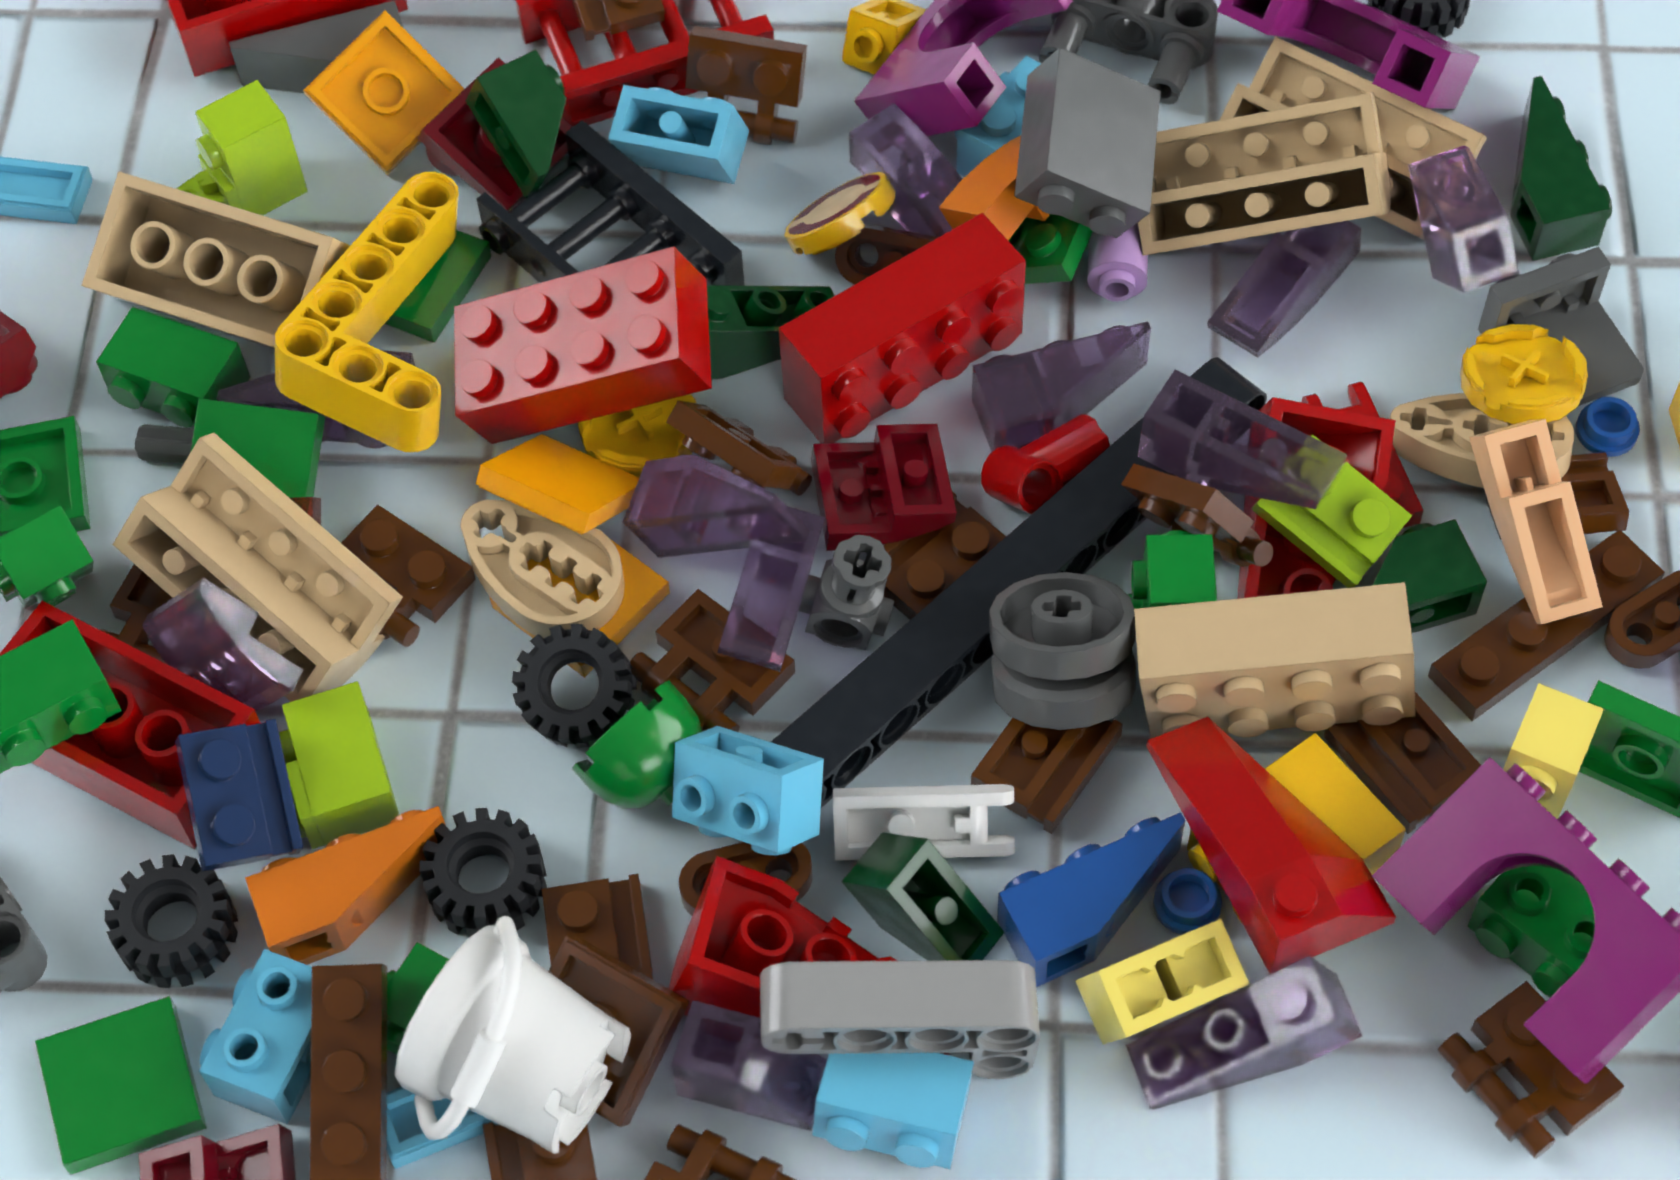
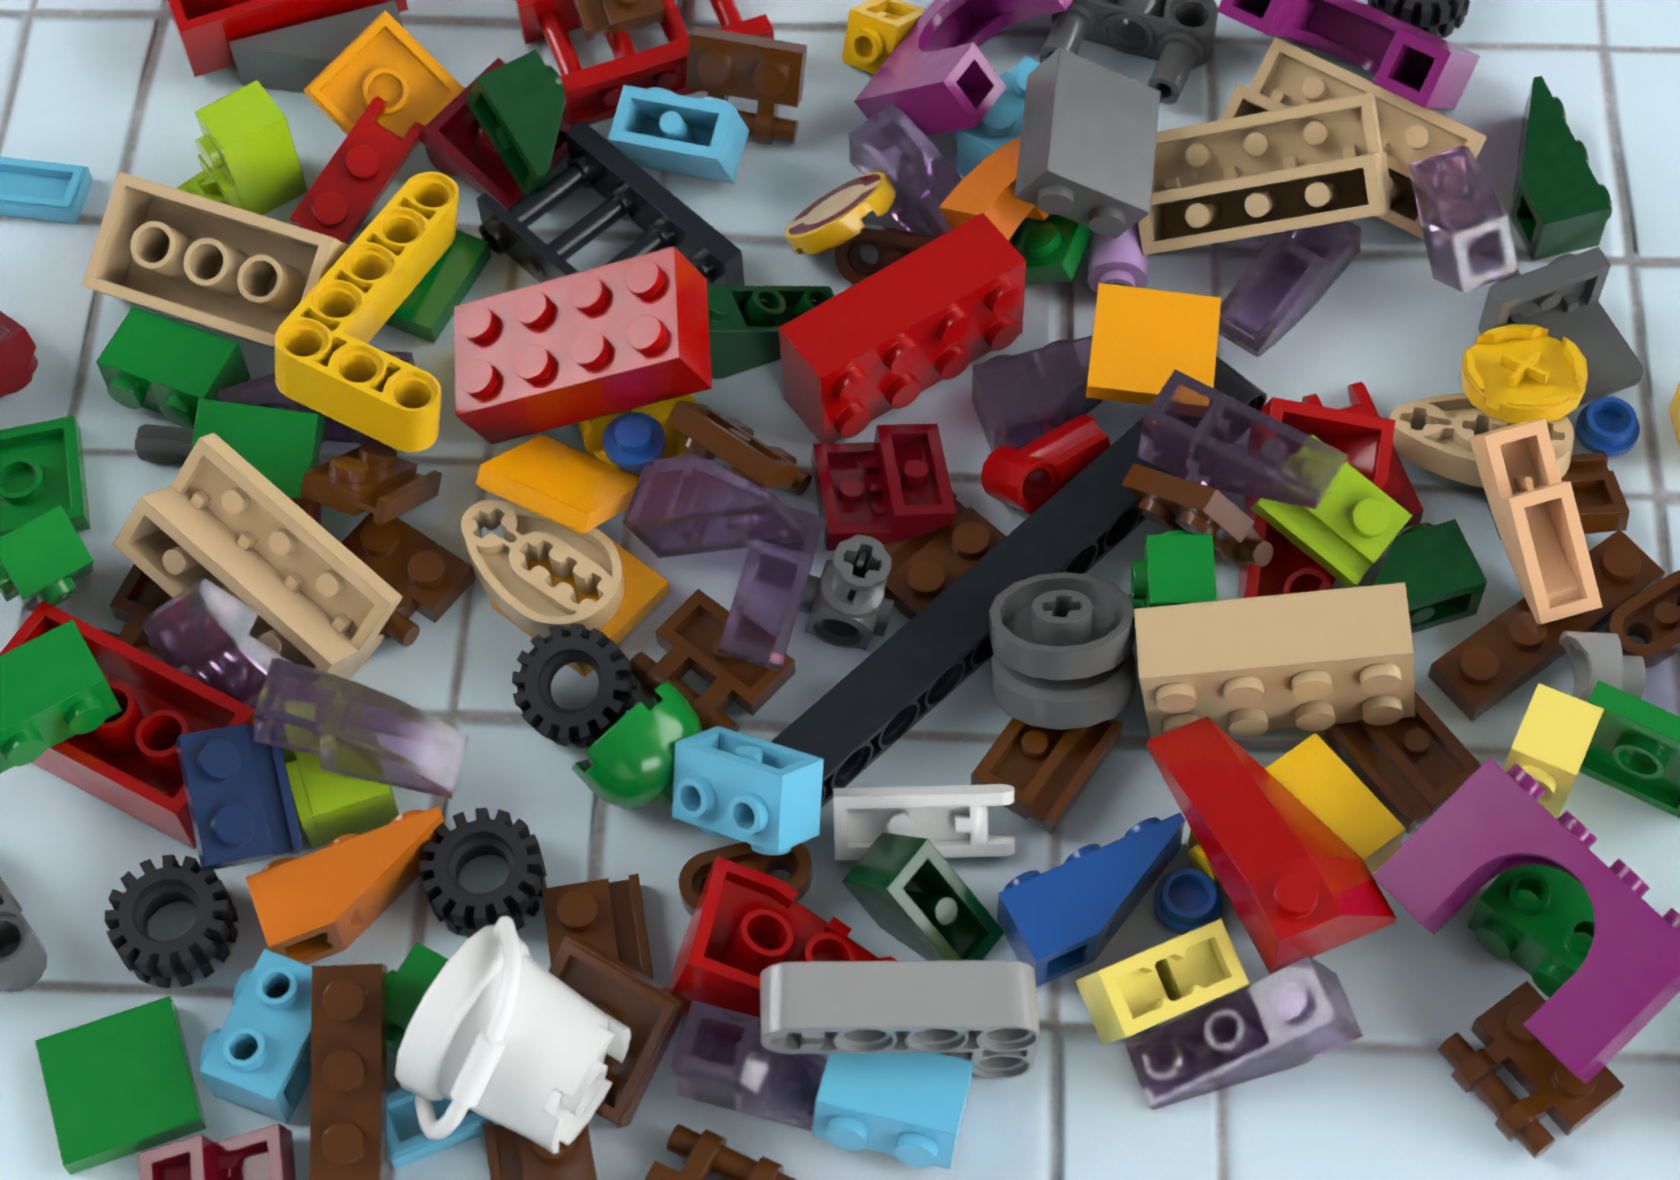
none -> slope [254,657,468,799]
none -> red hinge [289,95,425,244]
none -> reddish brown plate [300,443,442,526]
none -> blue plate [603,413,665,473]
none -> light orange tile [1085,283,1221,413]
none -> light grey piece [1559,631,1645,702]

